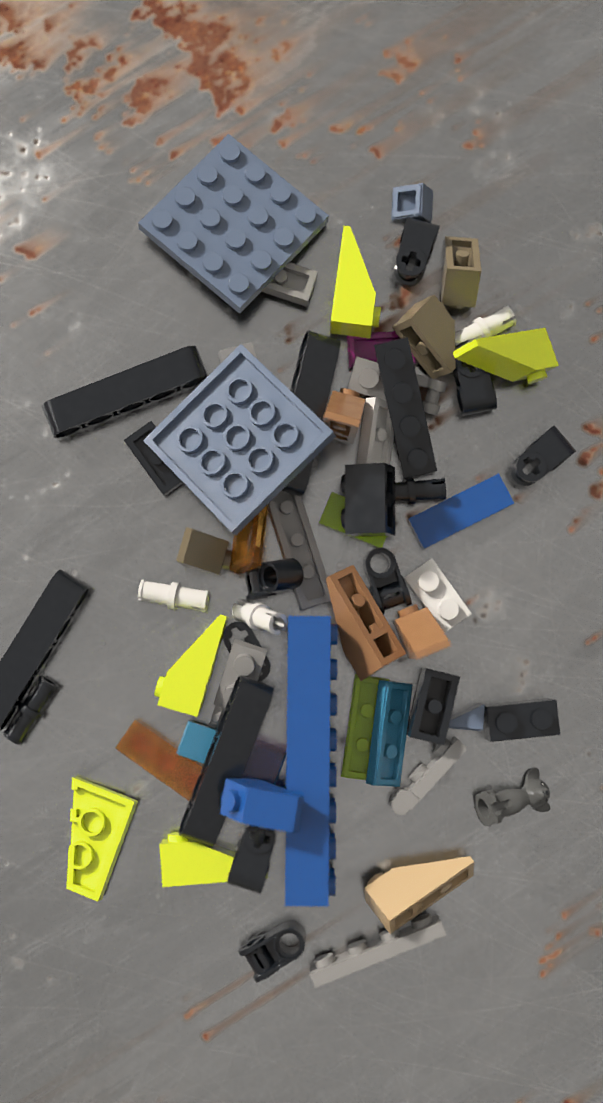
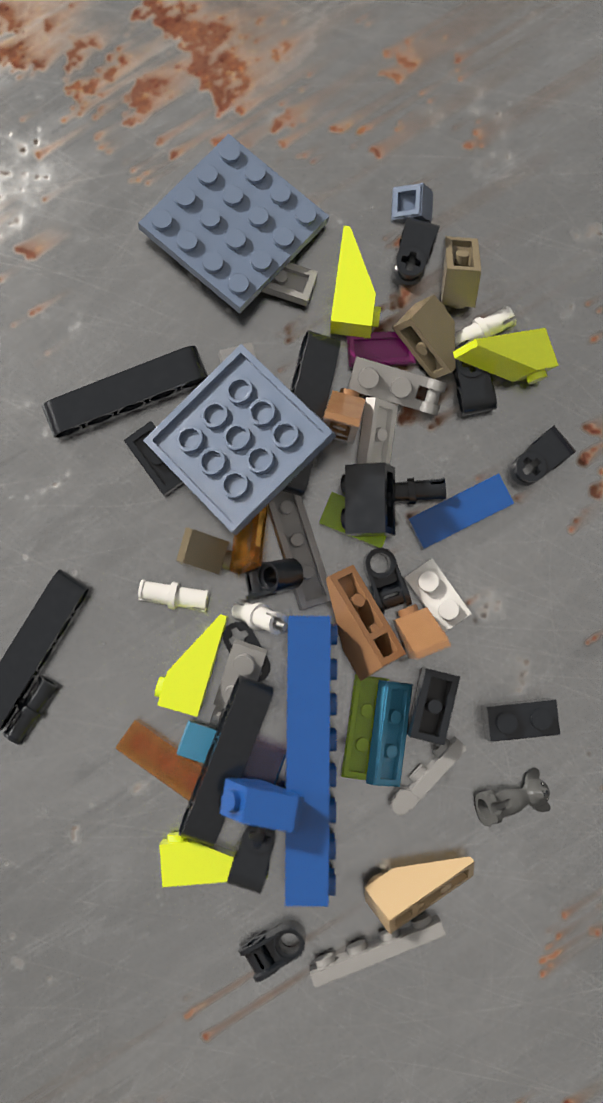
neon yellow wing [66,776,138,902] -> none
black plate [374,337,437,479] -> none
sand blue slope [449,703,485,731] -> none

